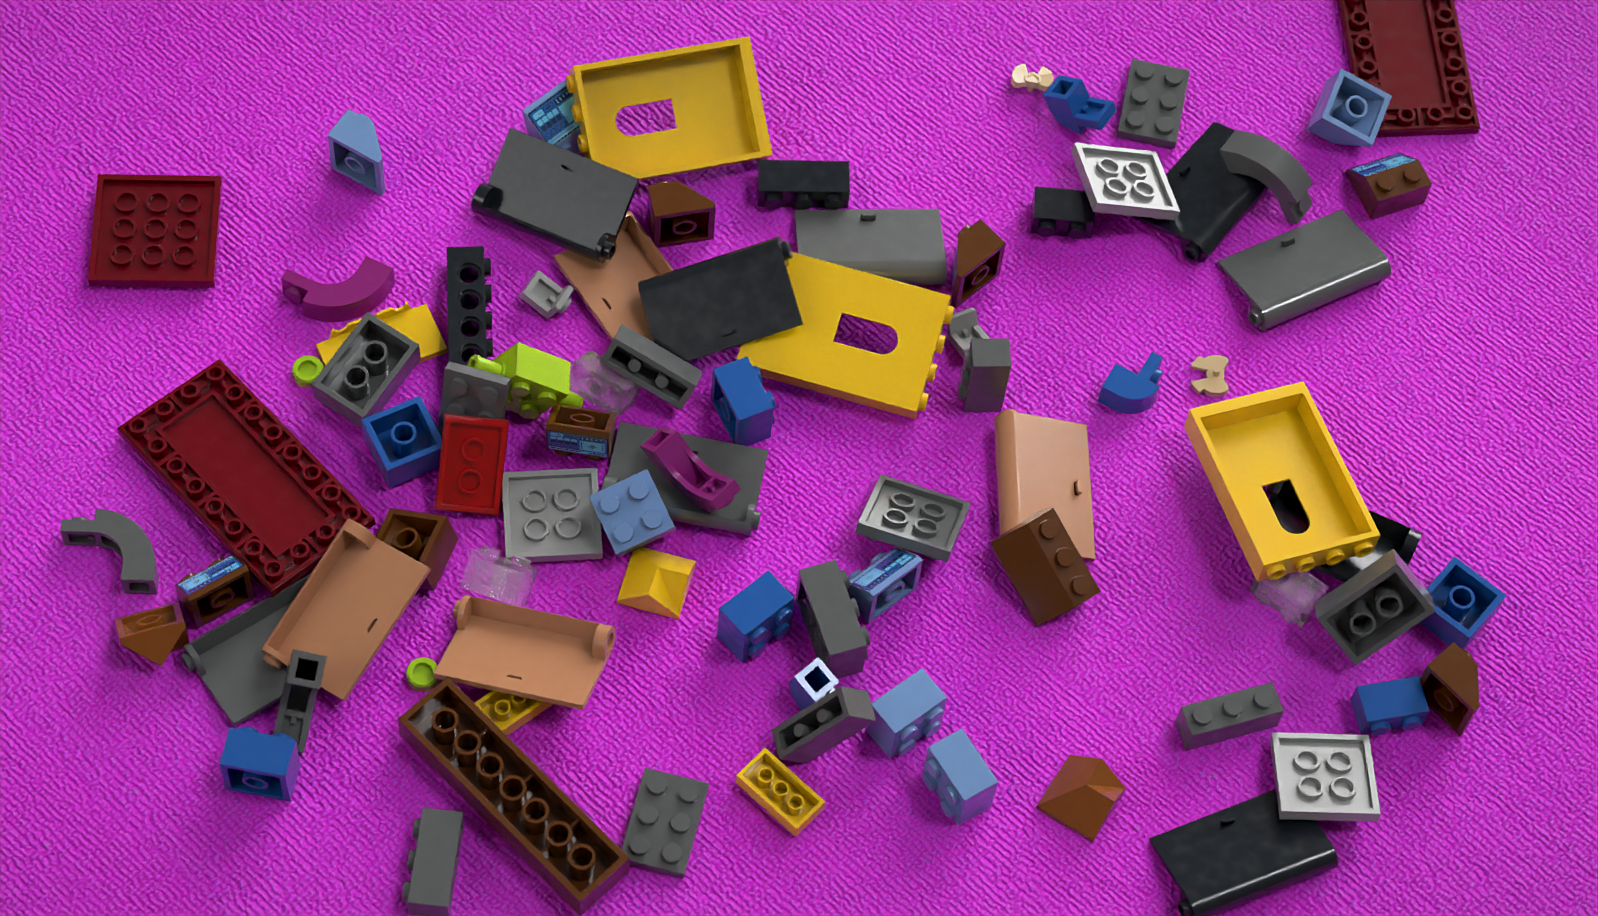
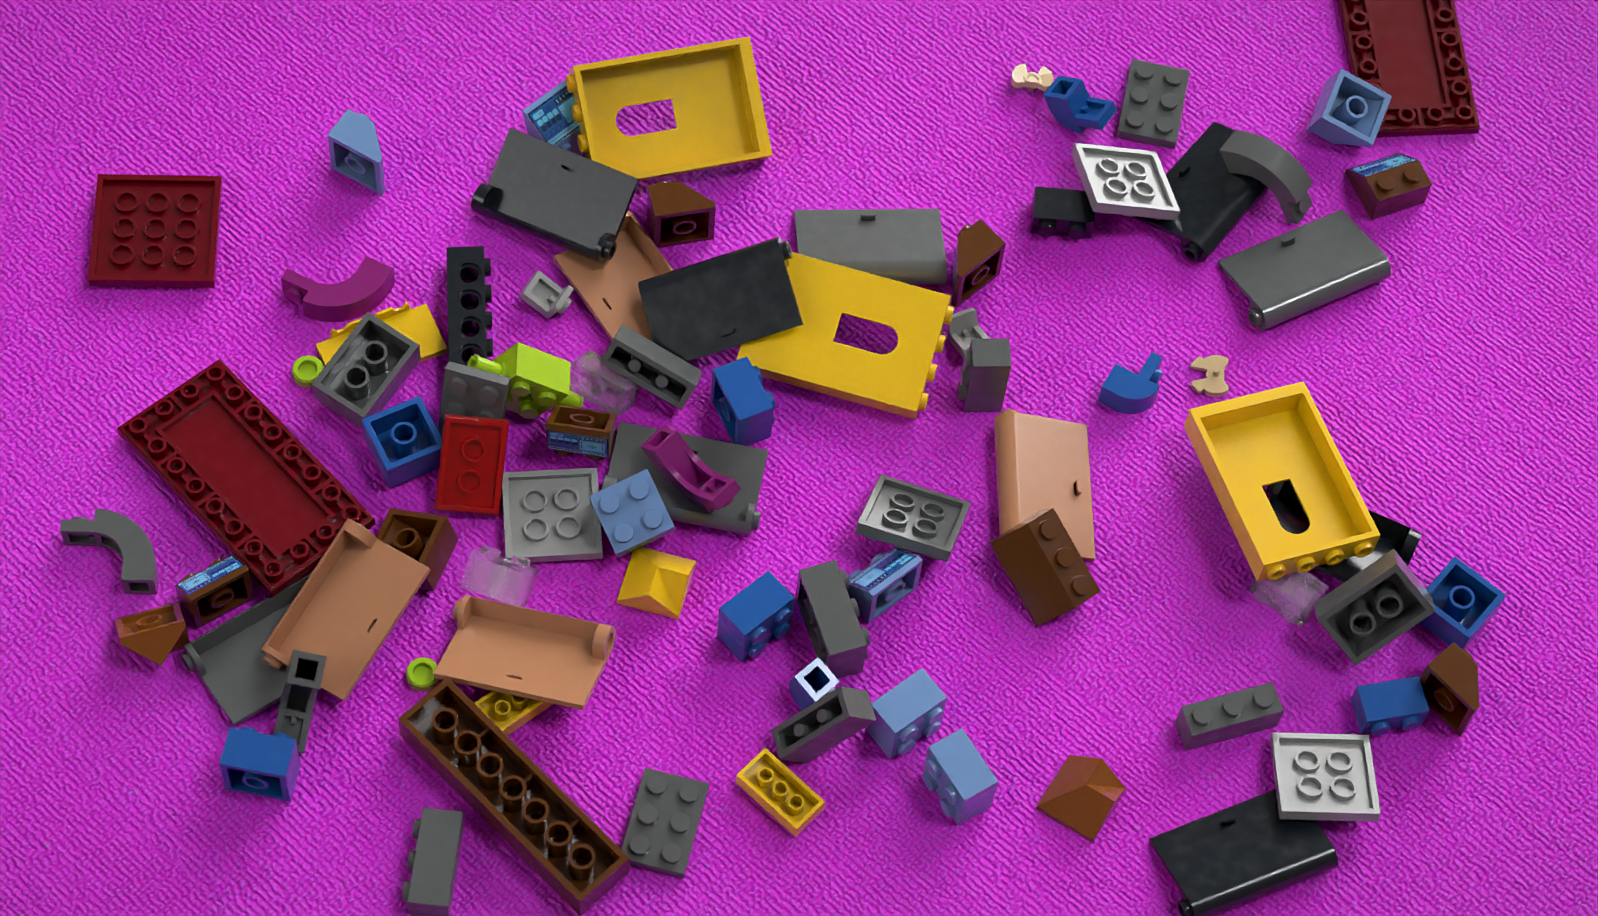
black brick [757,160,850,210] -> none

